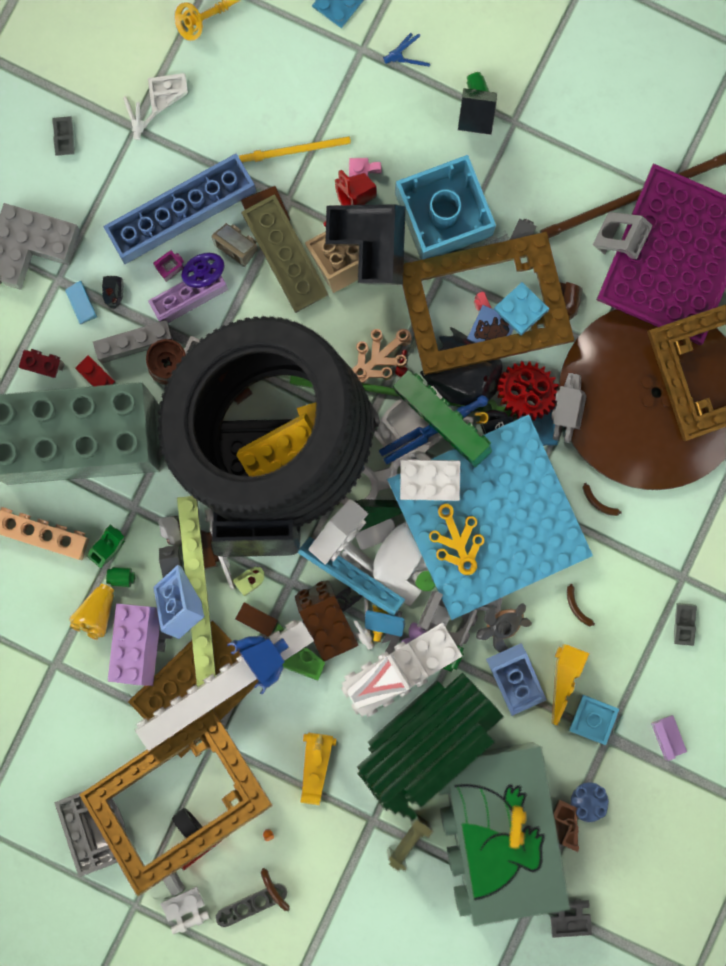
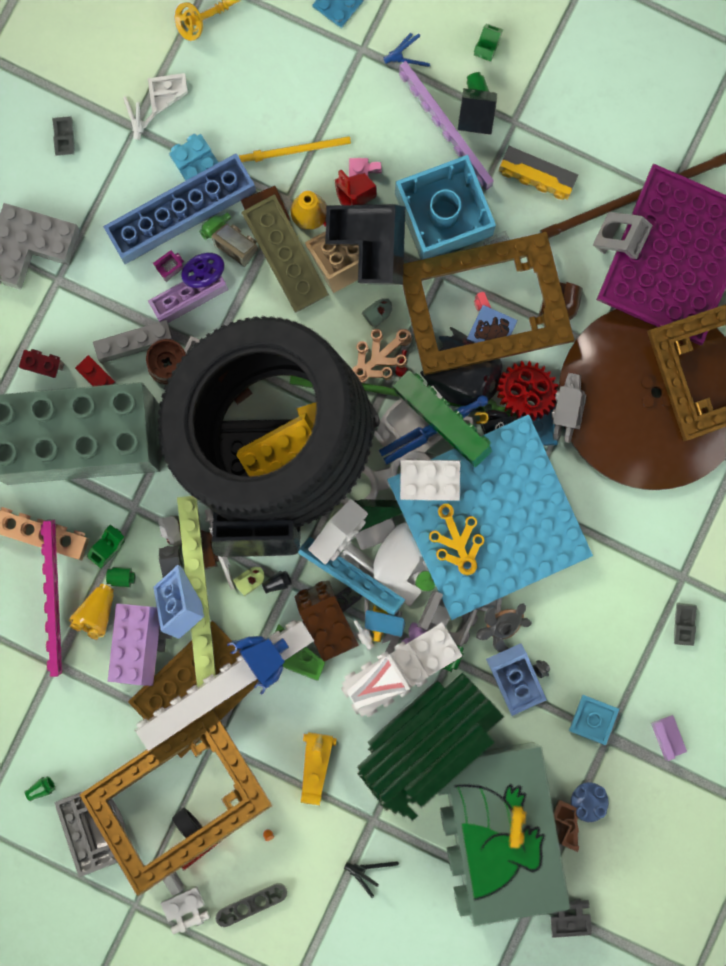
dark azure slope [65,281,97,325] -> none
black rock [102,276,123,309] -> none
reddish brown tile [235,602,278,637] -> none
reddish brown piece [261,868,290,911] -> none
olive fence [387,813,433,872] -> none
medium azure plate [494,282,549,336] -> none
dark grey brick [510,218,537,240] -> none
yellow wedge [551,644,589,725] -> none
reddish brown piece [567,584,595,627] -> none
reddish brown piece [582,483,621,516] -> none
none -> green cone [24,776,55,801]
none -> dark pink plate [40,519,62,677]
none -> medium azure plate [169,134,219,181]
none -> bright green plant [199,212,231,240]
none -> black cone [262,570,292,594]
none -> yellow cone [290,191,327,230]
none -> black plant [344,861,399,898]
none -> sand green rock [362,298,392,328]
none -> lavender plate [399,61,494,190]
none -> green brick [474,23,503,62]
none -> piece [499,146,578,200]
none -> dark grey plate [533,660,550,678]

